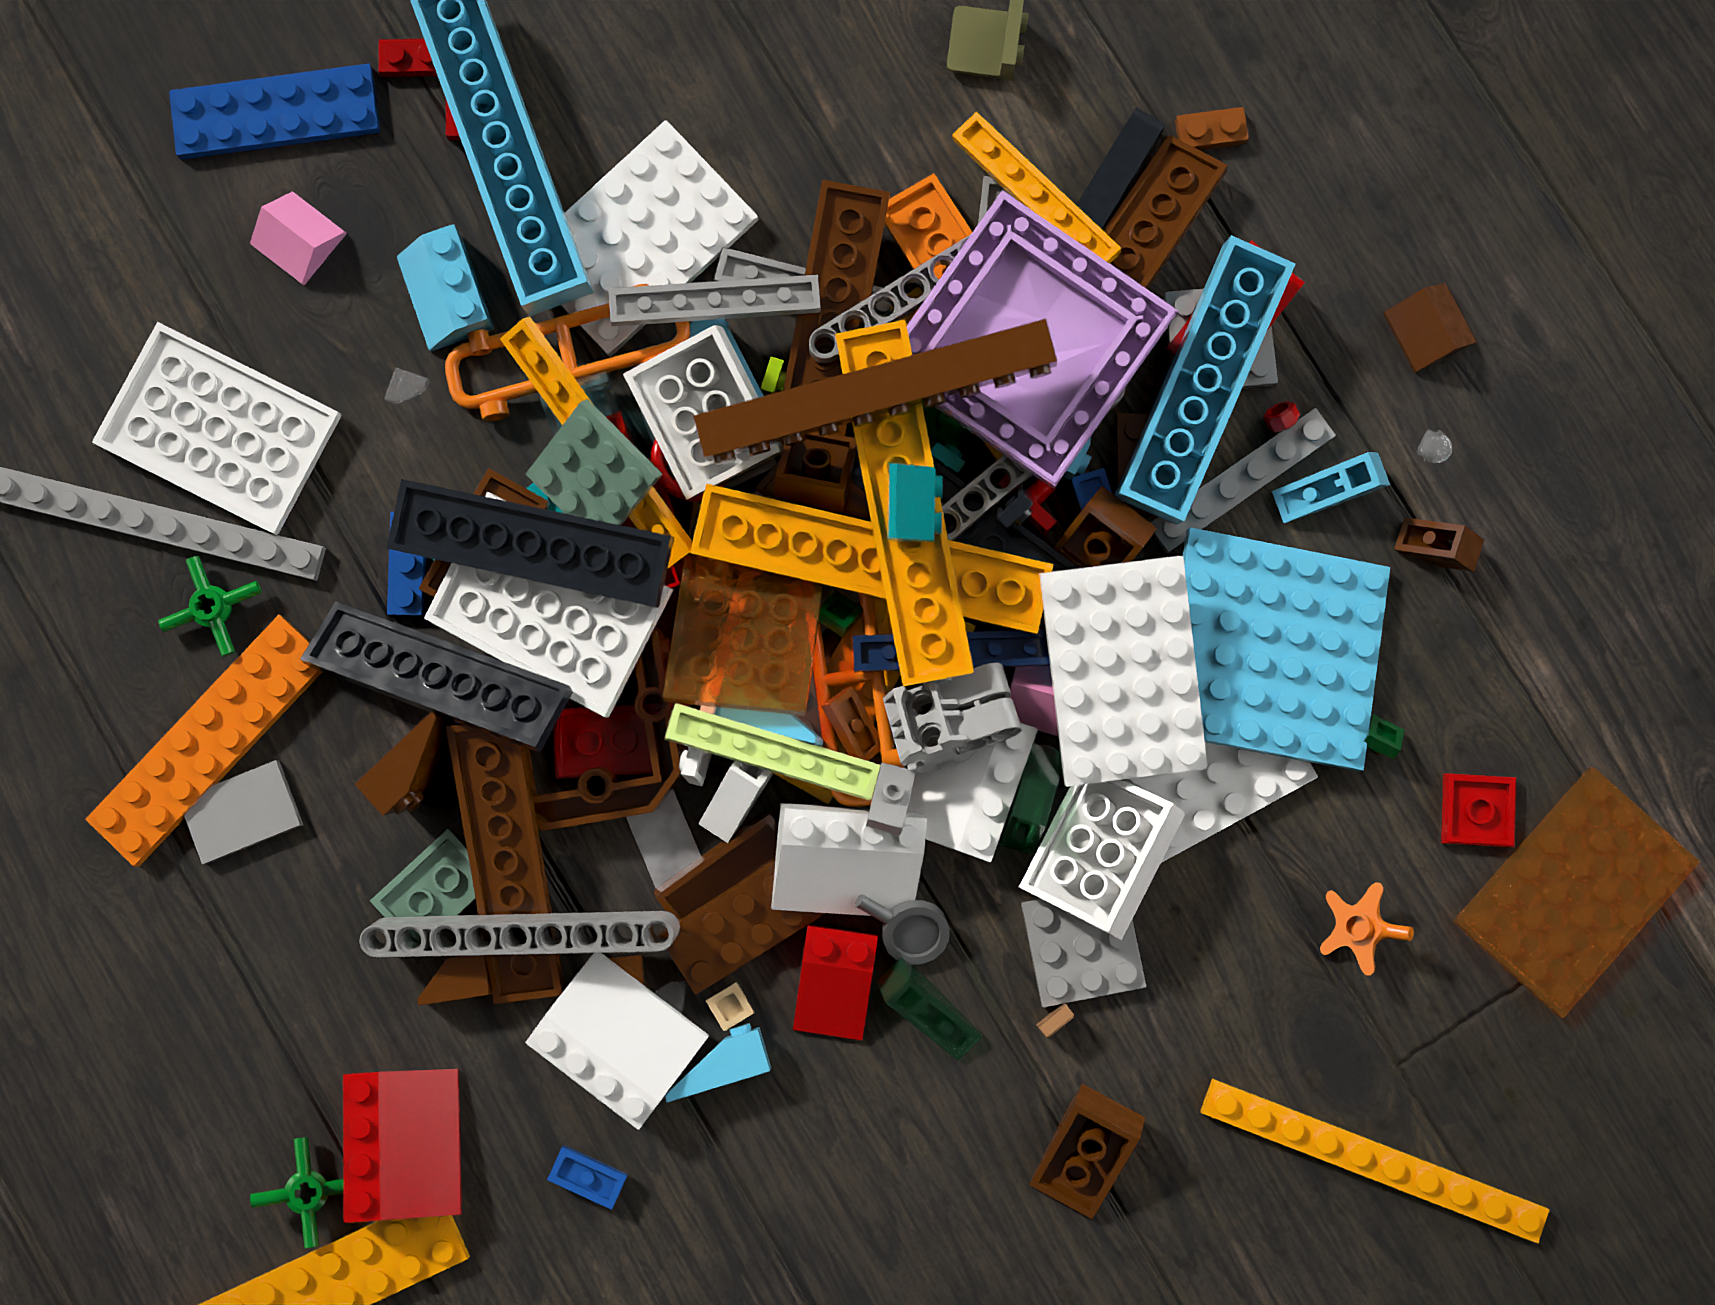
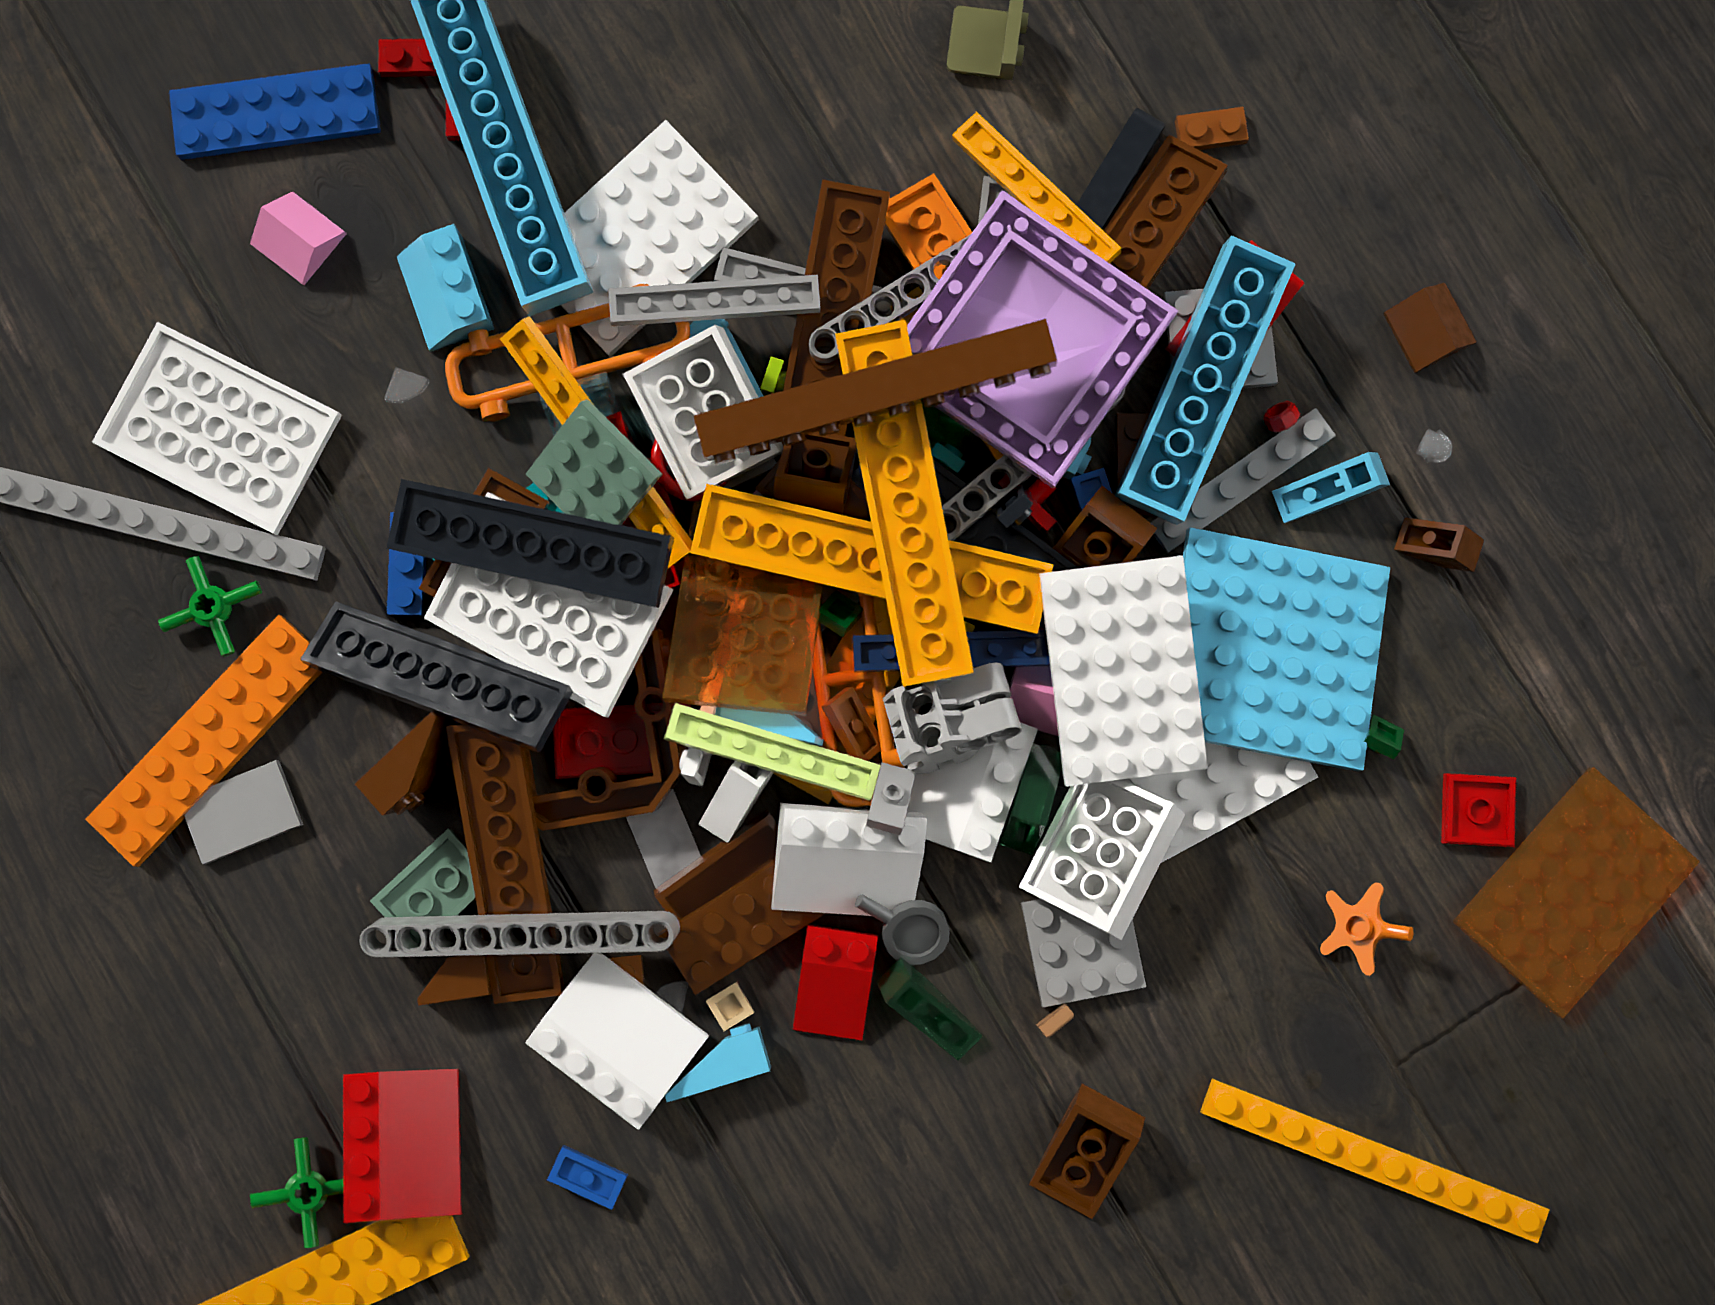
teal slope [888,464,943,542] -> none

